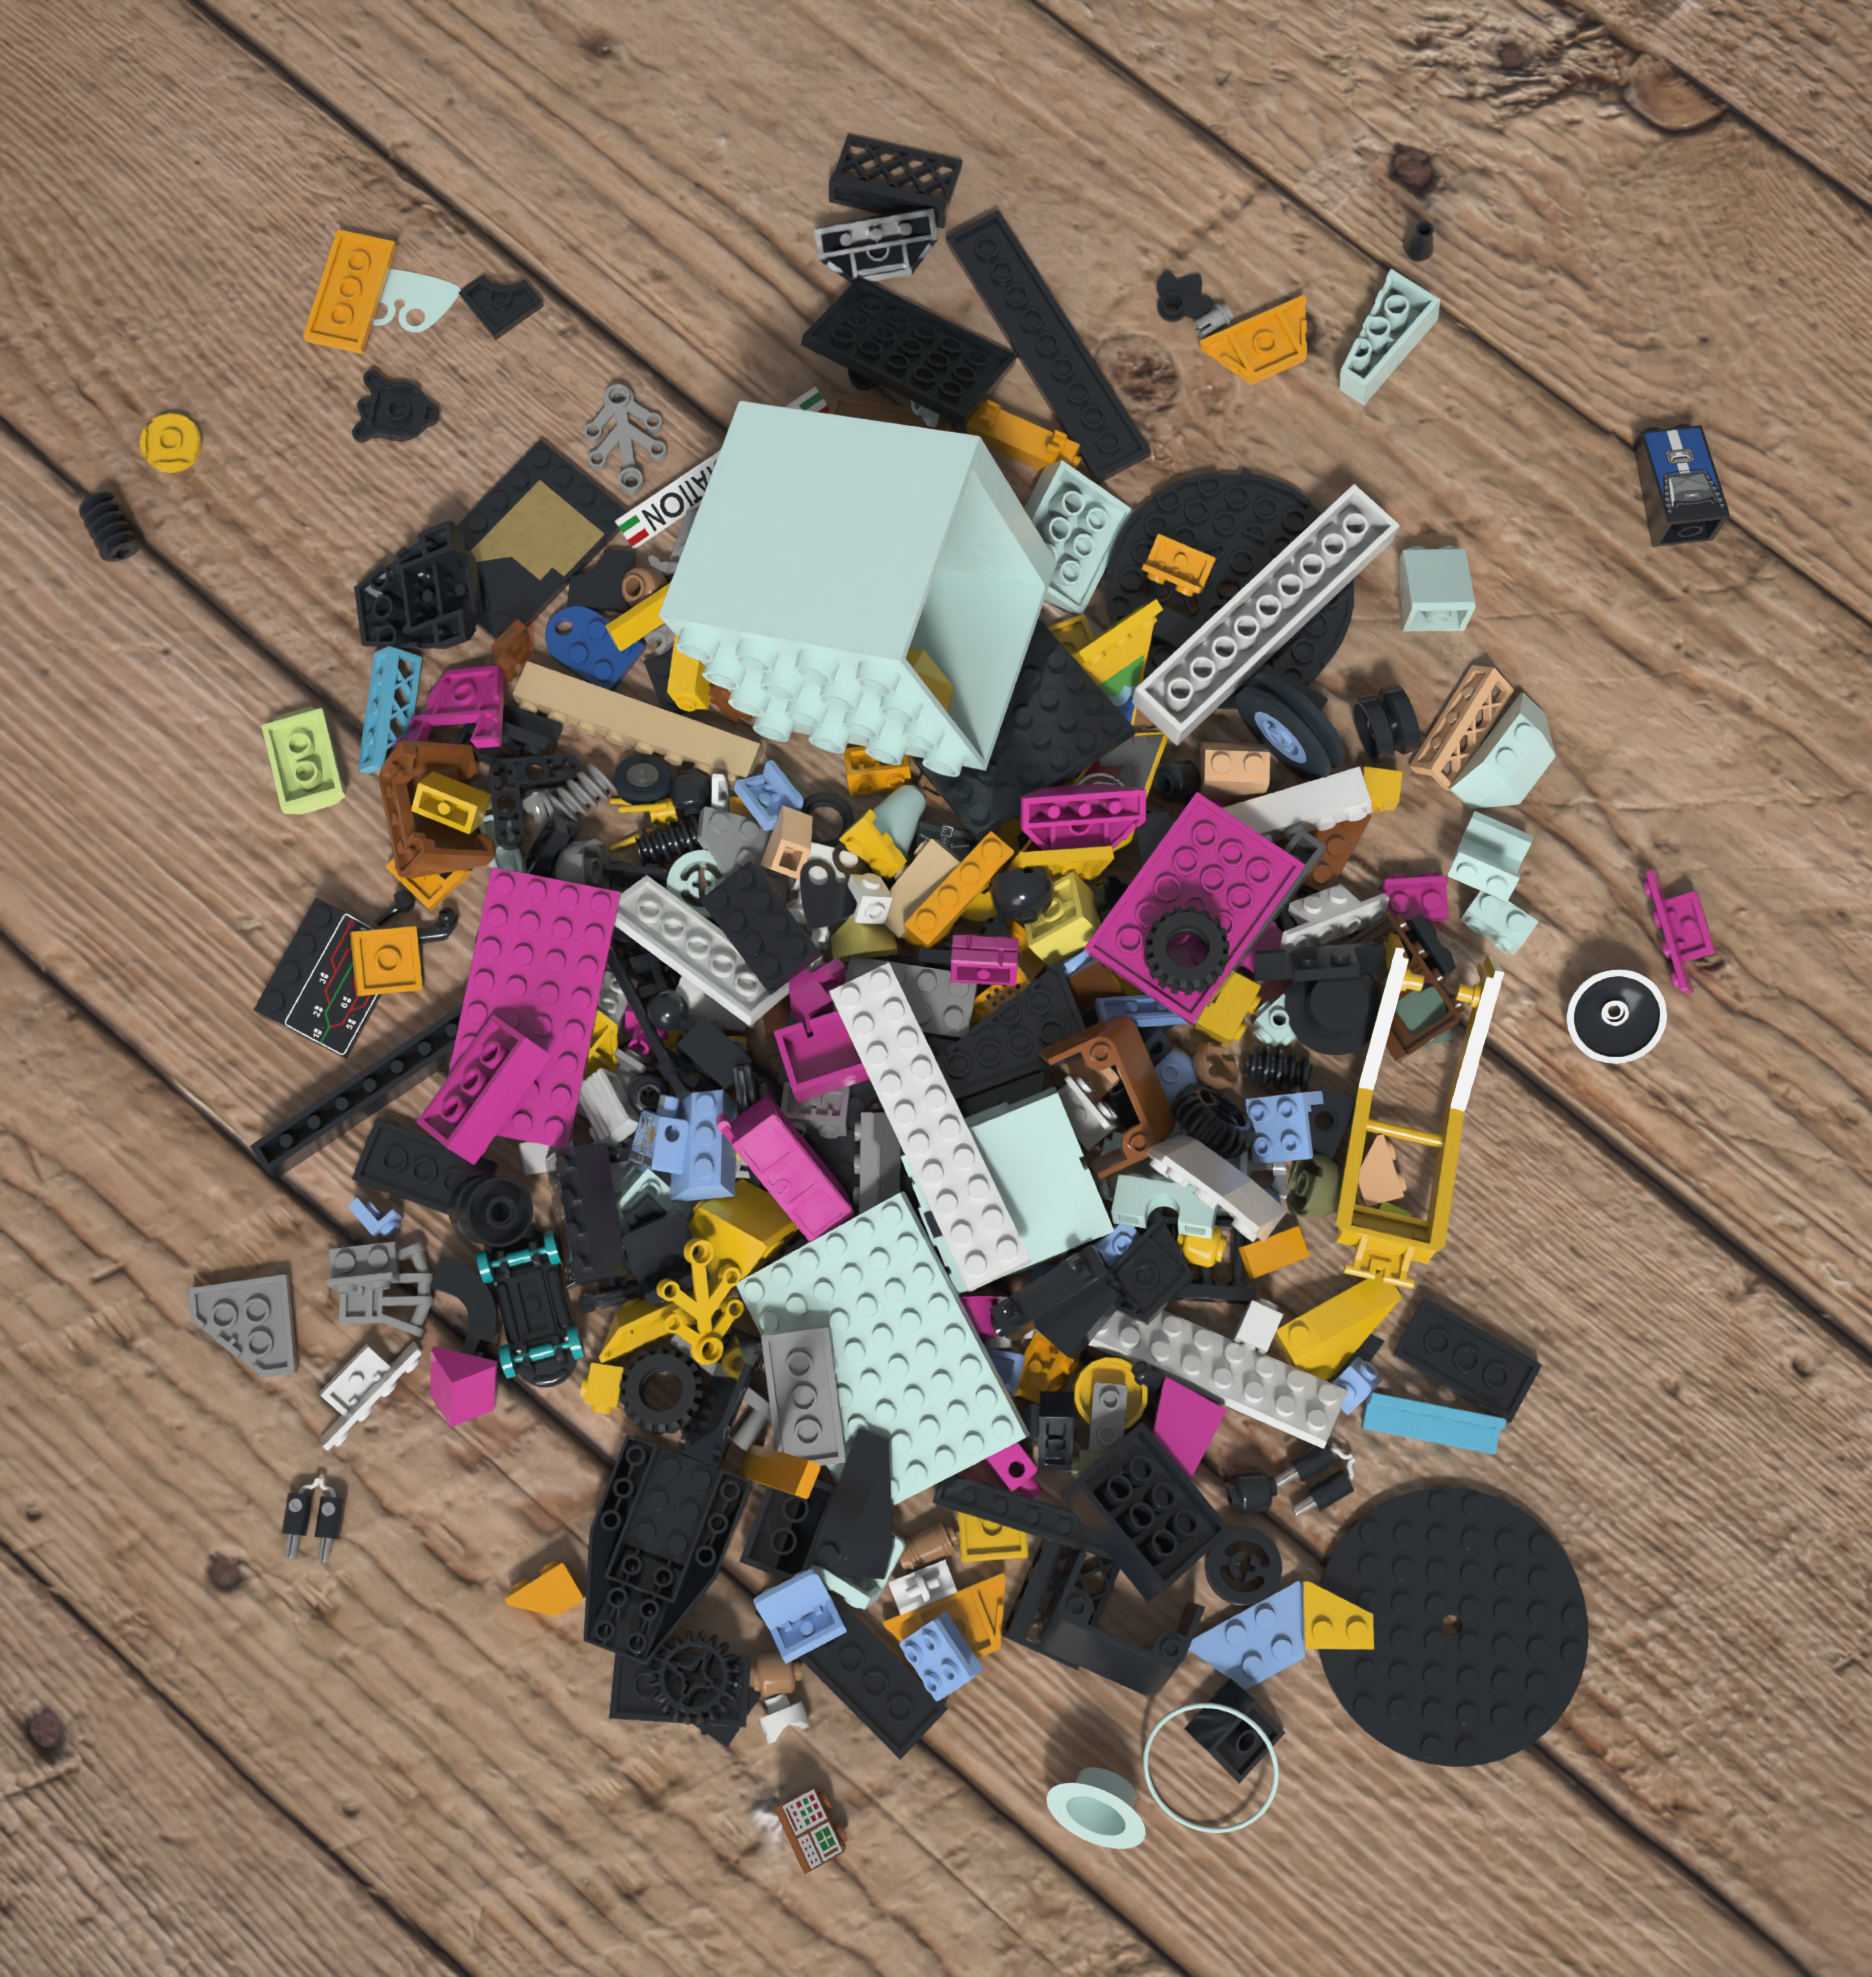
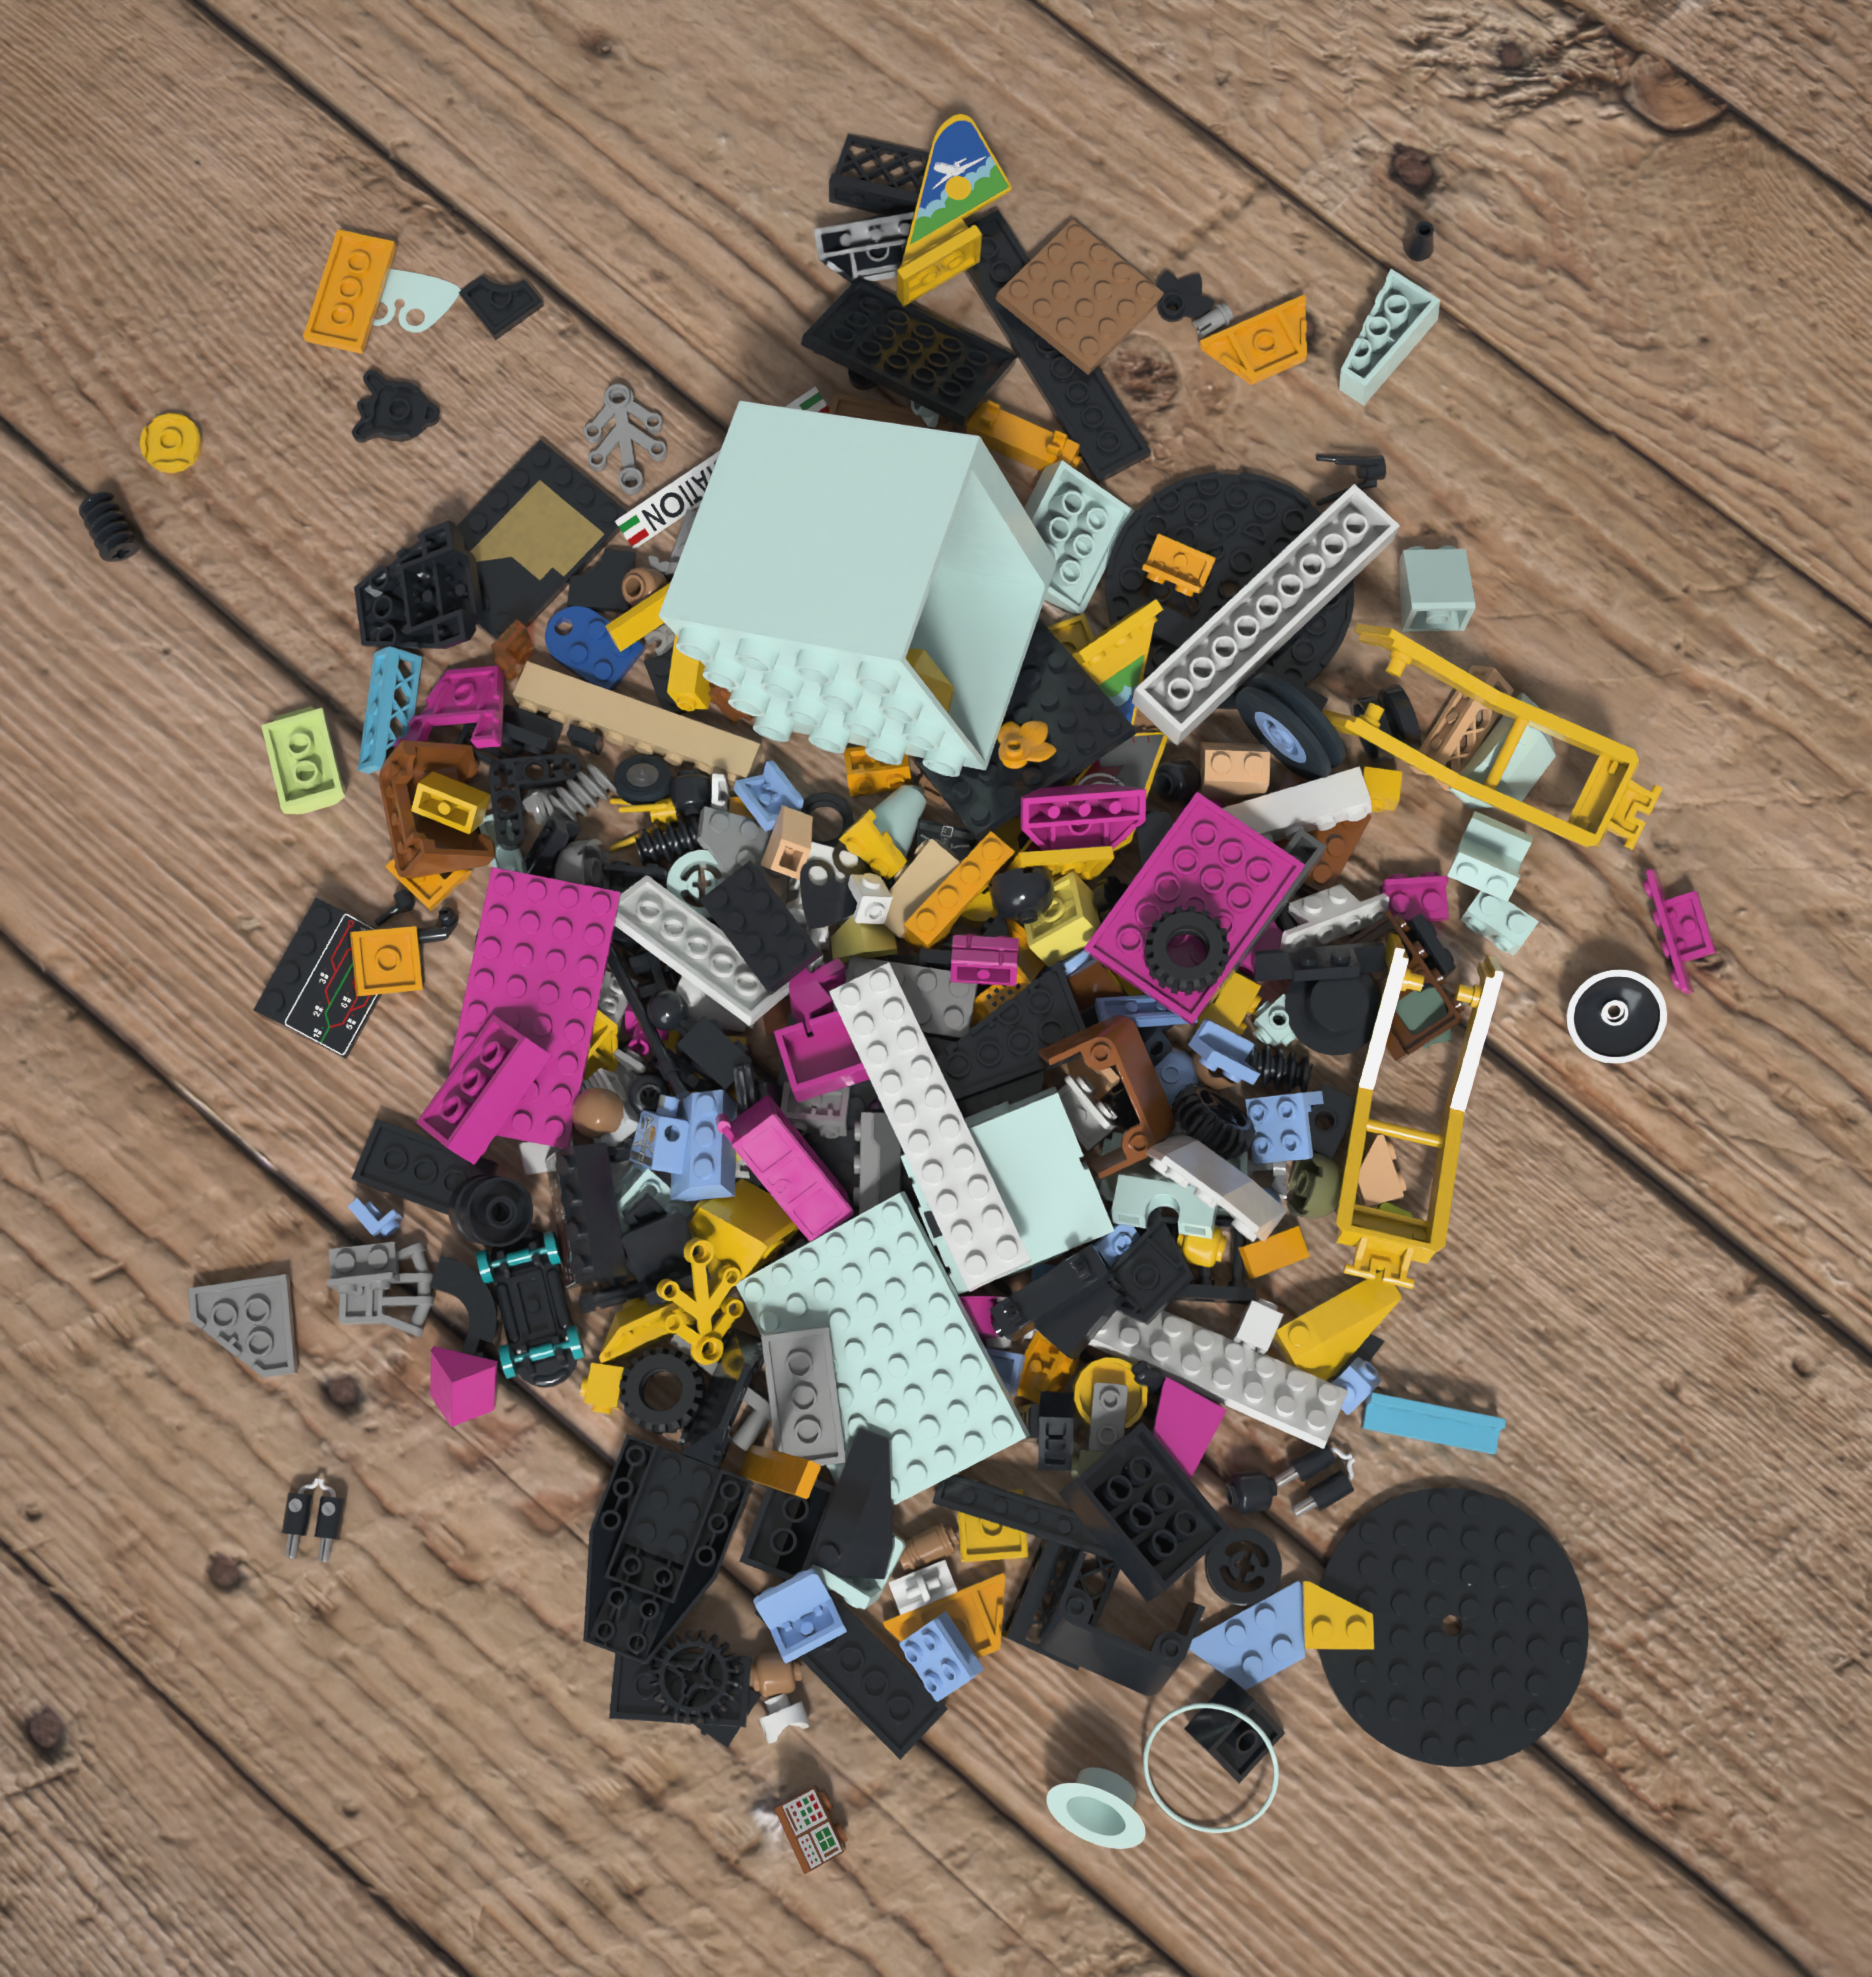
black brick [250,1004,463,1179] -> none
white bracket [319,1342,422,1450] -> none
light orange slope [504,1561,586,1616] -> none
dark pink torso [985,1442,1043,1498] -> none
black plate [1391,1297,1542,1424] -> none
slope [1633,424,1730,547] -> none
none -> black tile [566,725,604,755]
none -> medium nougat hair [572,1088,623,1138]
none -> piece [897,114,1012,307]
none -> medium nougat plate [995,220,1165,375]
none -> light orange plate [997,721,1056,769]
none -> light blue bracket [1188,1018,1260,1085]
none -> black plant [1316,455,1386,506]
none -> yellow piece [1323,623,1663,850]

